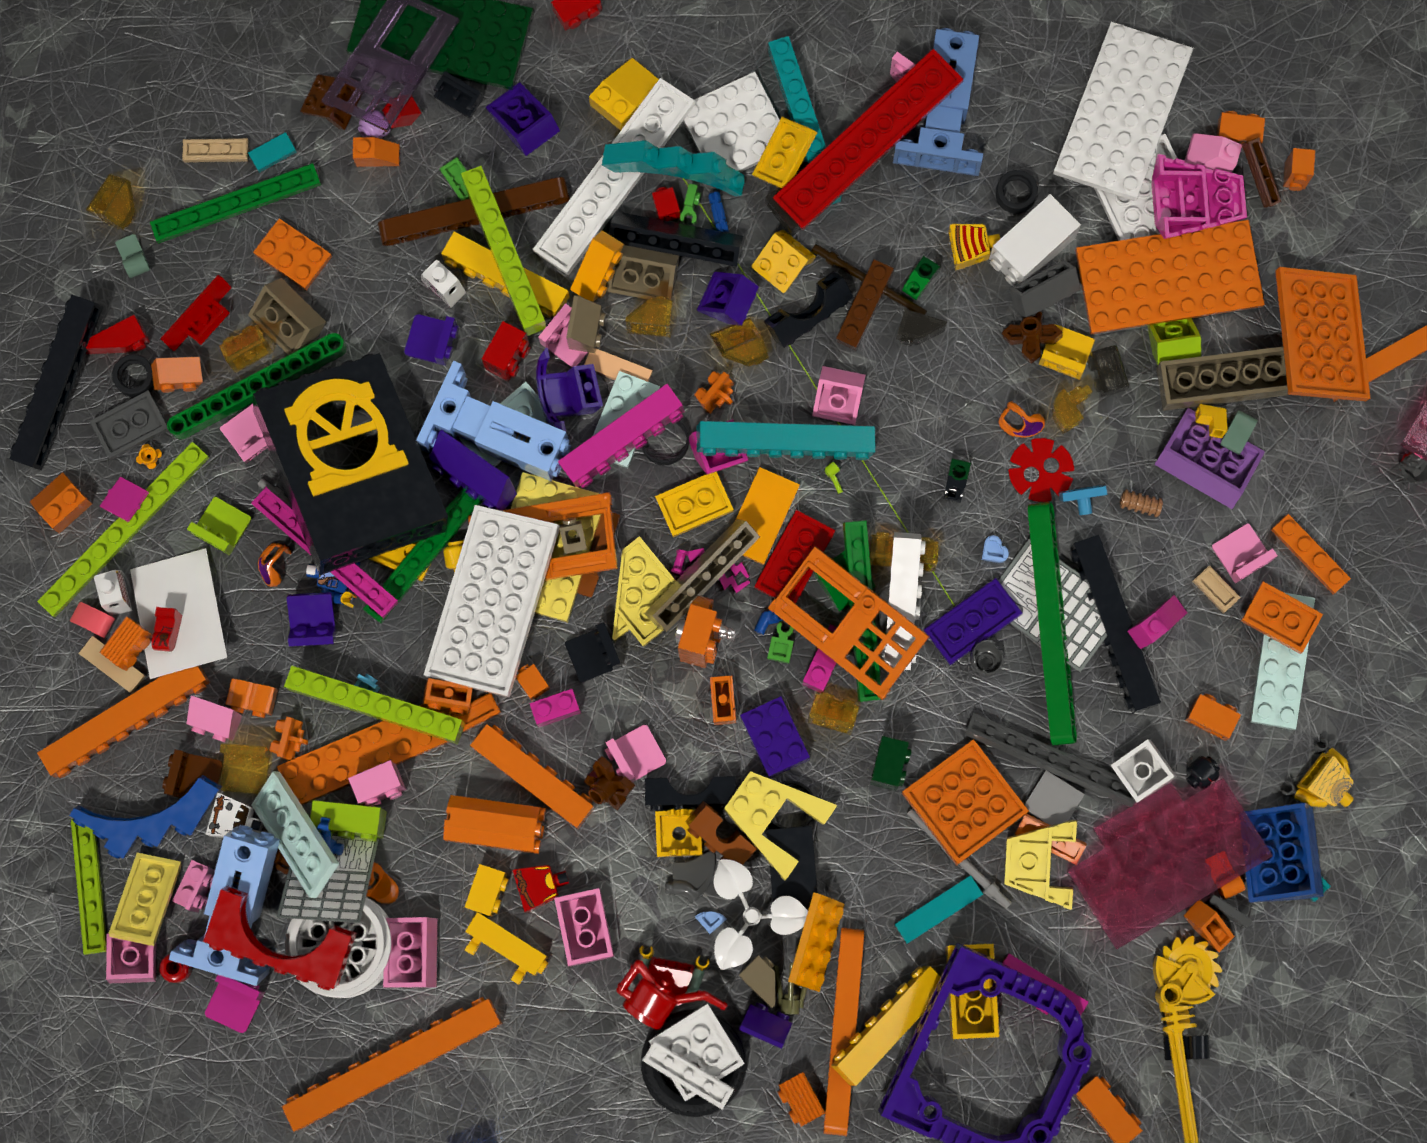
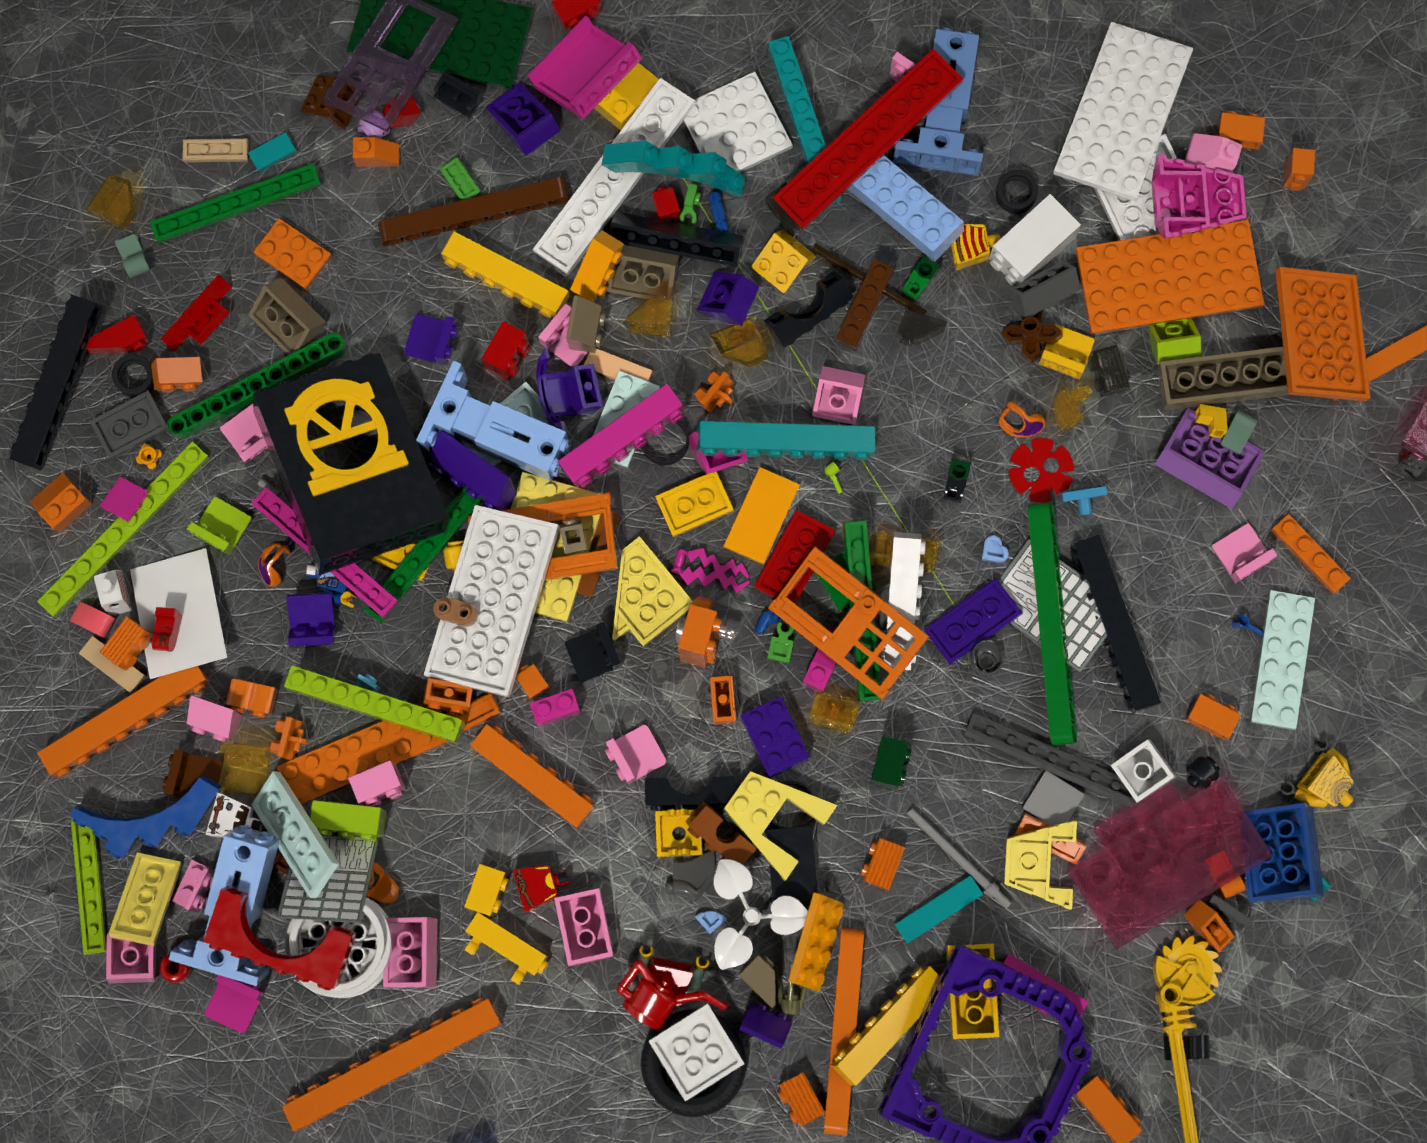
clear yellow slope [219,325,274,373] -> none
blue arm [317,817,344,856] -> none
white torso [421,259,466,308] -> none
orange brick [443,795,546,854] -> none
lime brick [461,166,546,336] -> none
reddish brown plant [584,756,635,811] -> none
white tile [642,1040,734,1109] -> none
dark tan brick [644,519,760,632] -> none
yellow tile [752,117,817,189] -> none
orange plate [902,739,1029,866] -> none
medium nougat piece [1120,489,1163,518] -> none
dark pink slope [1127,595,1187,649] -> none
tan tile [1192,565,1241,614] -> none
orange plate [1241,581,1323,654] -> none
reddish brown piece [1242,138,1282,208] -> none
none -> medium nougat plate [433,597,478,627]
none -> dark pink panel [527,16,642,119]
none -> light blue brick [848,156,964,262]
none -> orange brick [861,838,905,891]
none -> blue hand [1232,615,1264,636]

